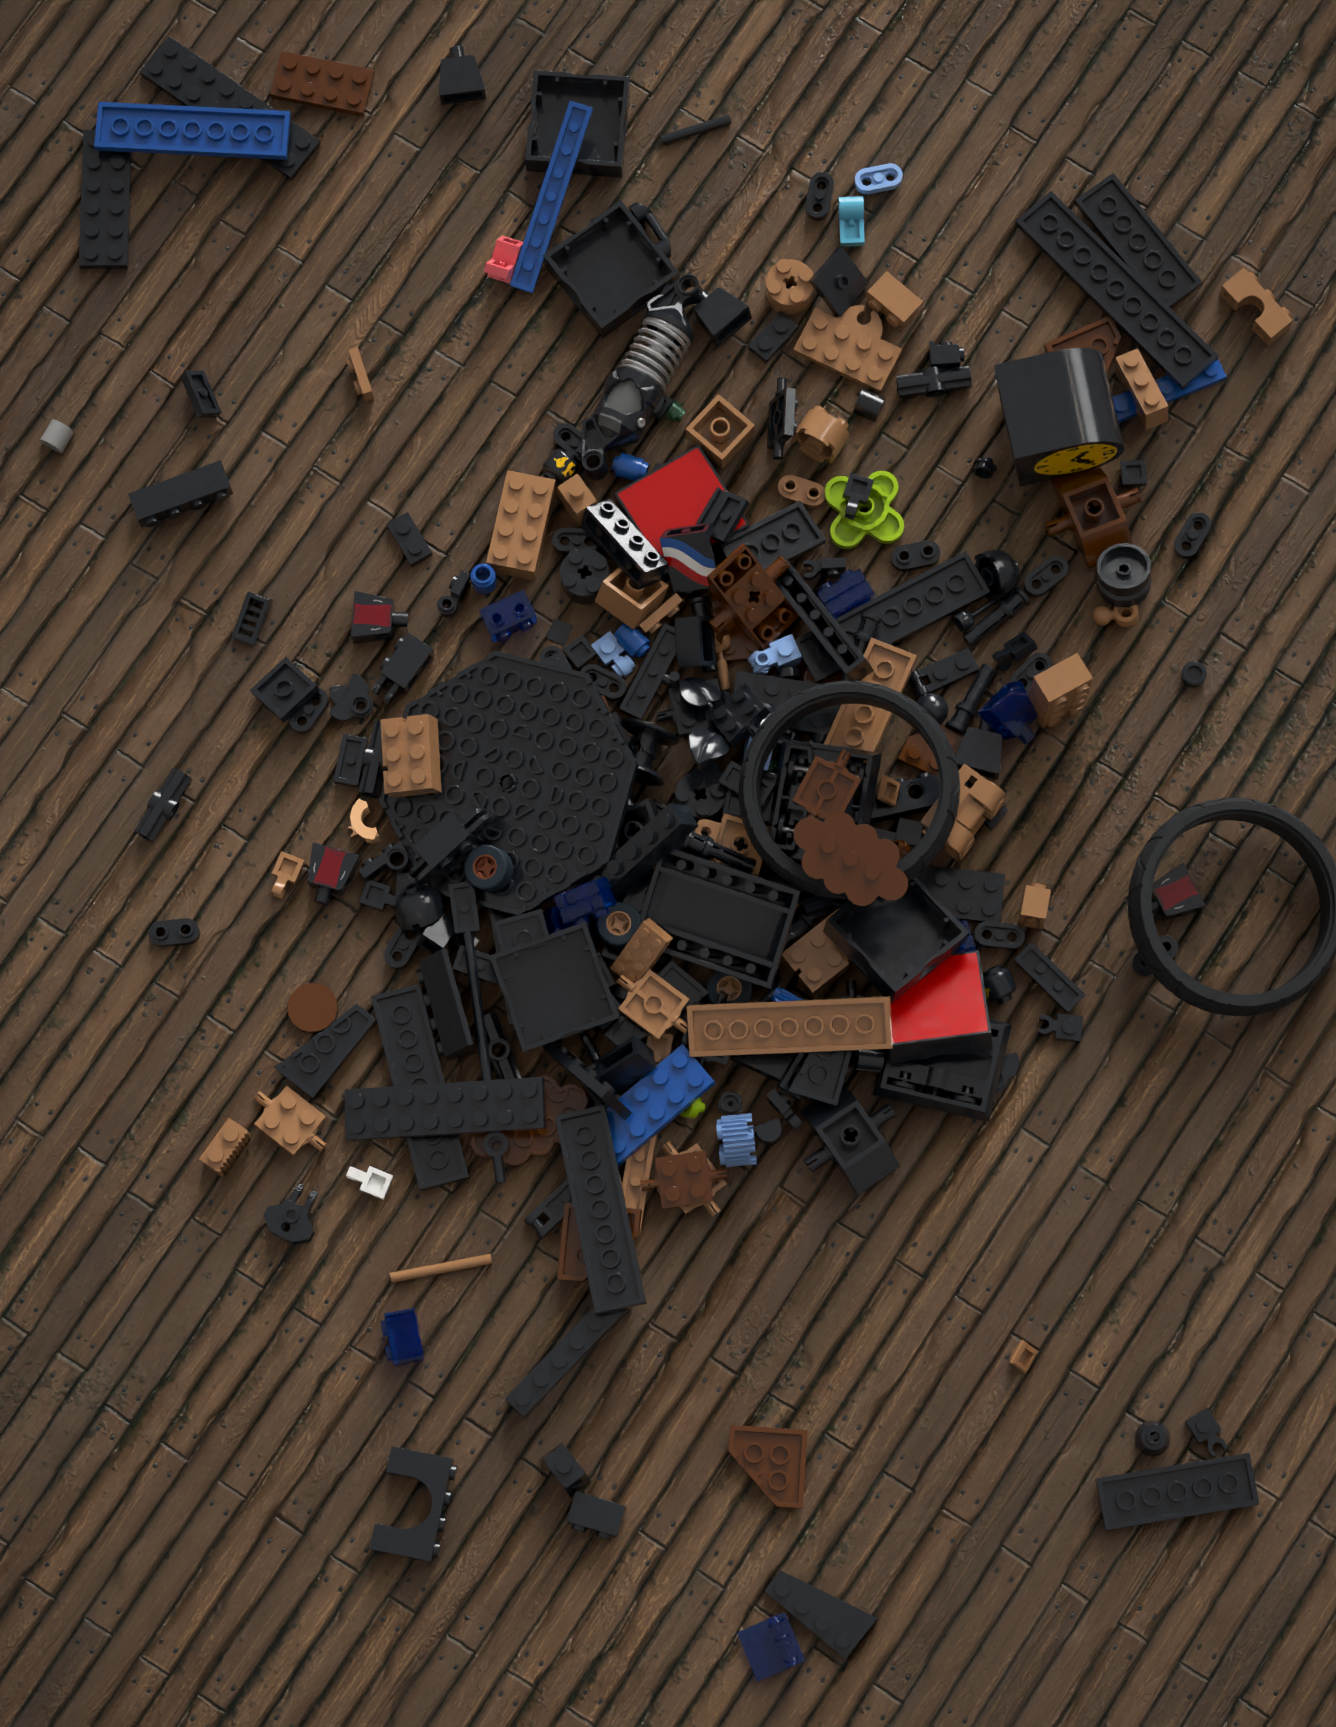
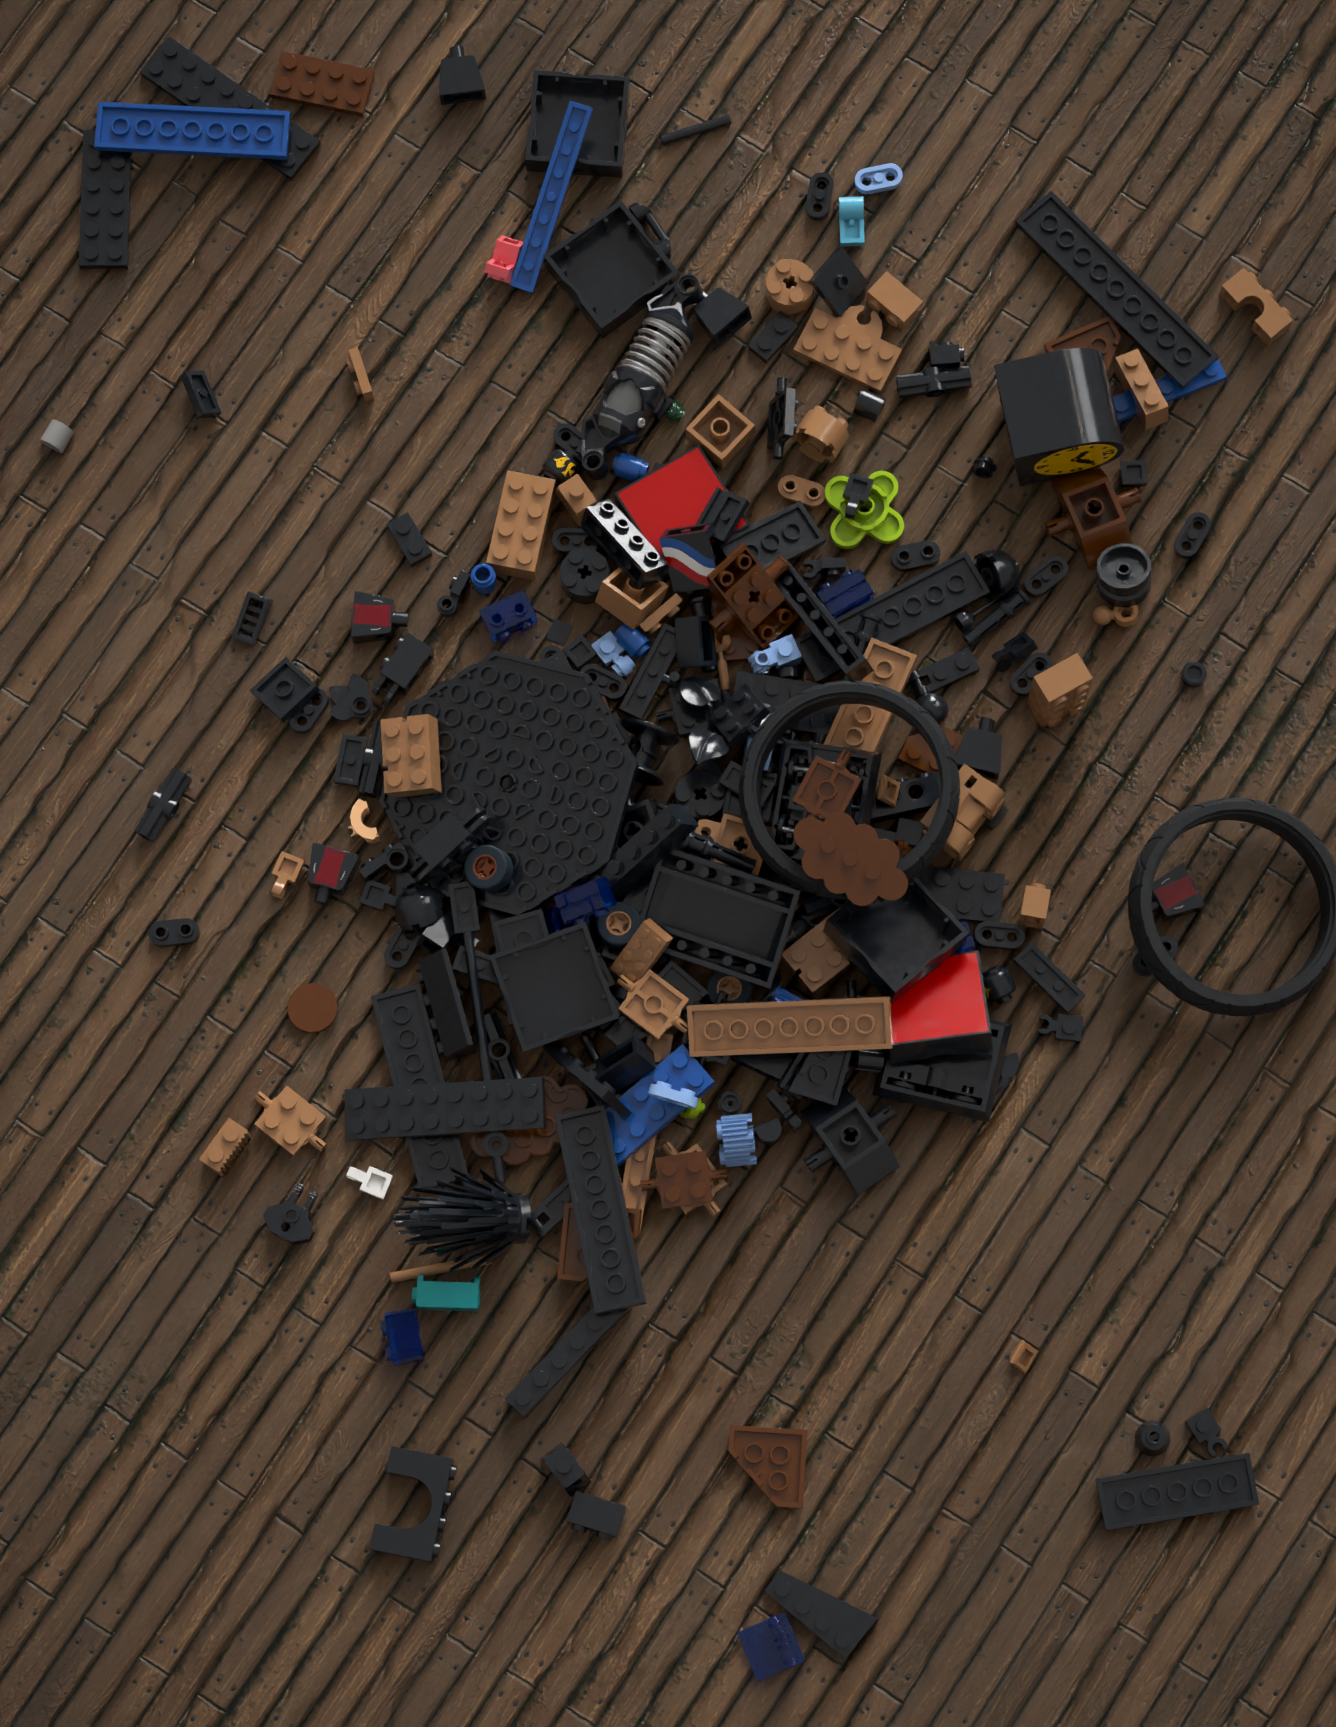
black brick [128,460,233,527] -> none
black wing [274,1004,377,1099] -> none
black pin [945,664,996,736] -> none
clear blue torso [977,681,1037,744] -> none
black plate [1074,173,1203,308] -> none
none -> black plant [392,1167,532,1272]
none -> teal brick [412,1275,480,1311]
none -> light blue plate [648,1081,699,1109]

